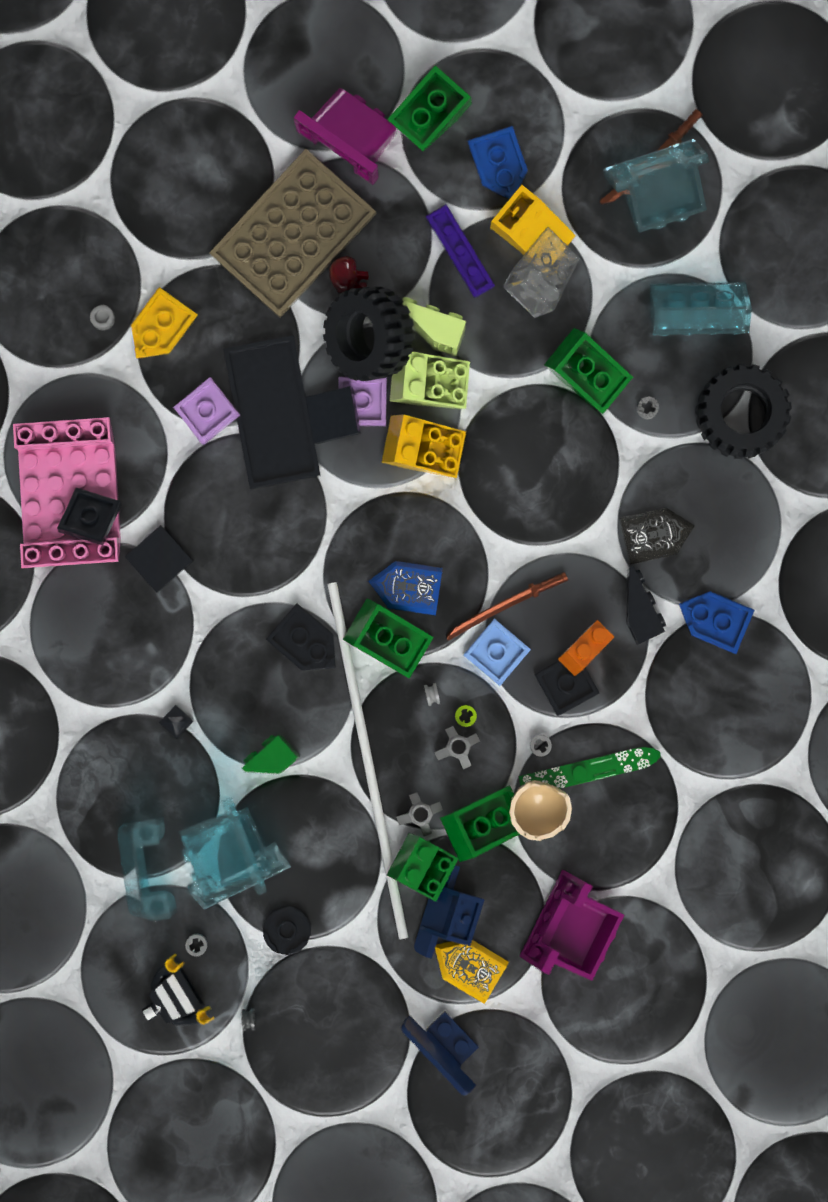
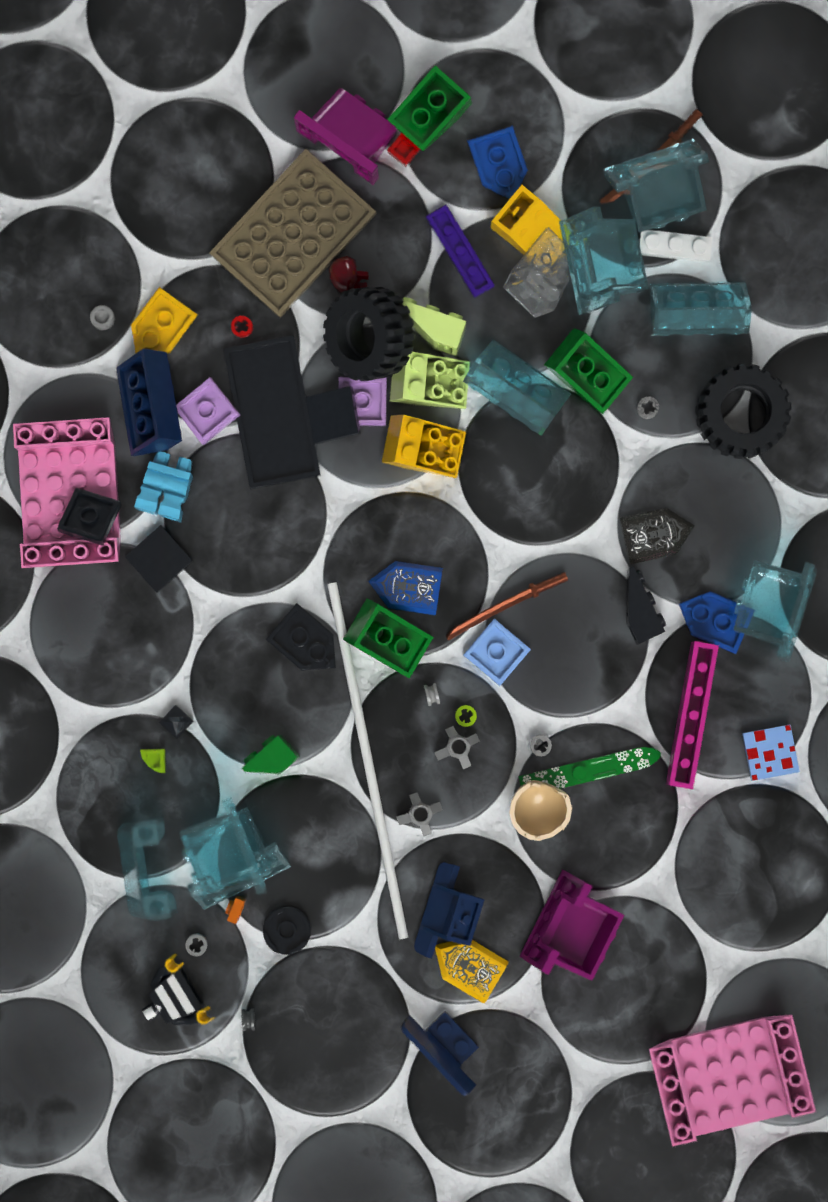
green slope [387,832,459,902] -> none
green slope [440,785,520,862] -> none
black tile [534,661,600,716] -> none
orange brick [558,620,614,676] -> none
none -> dark blue slope [116,348,182,456]
none -> medium azure hips [134,451,193,522]
none -> lime tile [140,749,166,773]
none -> orange plate [225,896,247,924]
none -> red bush [231,316,253,338]
none -> red plate [387,133,420,167]
none -> clear light blue slope [463,340,571,436]
none -> clear light blue windscreen [559,207,649,315]
none -> white plate [638,229,713,263]
none -> bright pink slope [649,1015,816,1146]
none -> dark pink brick [666,641,719,790]
none -> clear light blue windscreen [733,561,817,663]
none -> light blue tile [742,724,800,781]

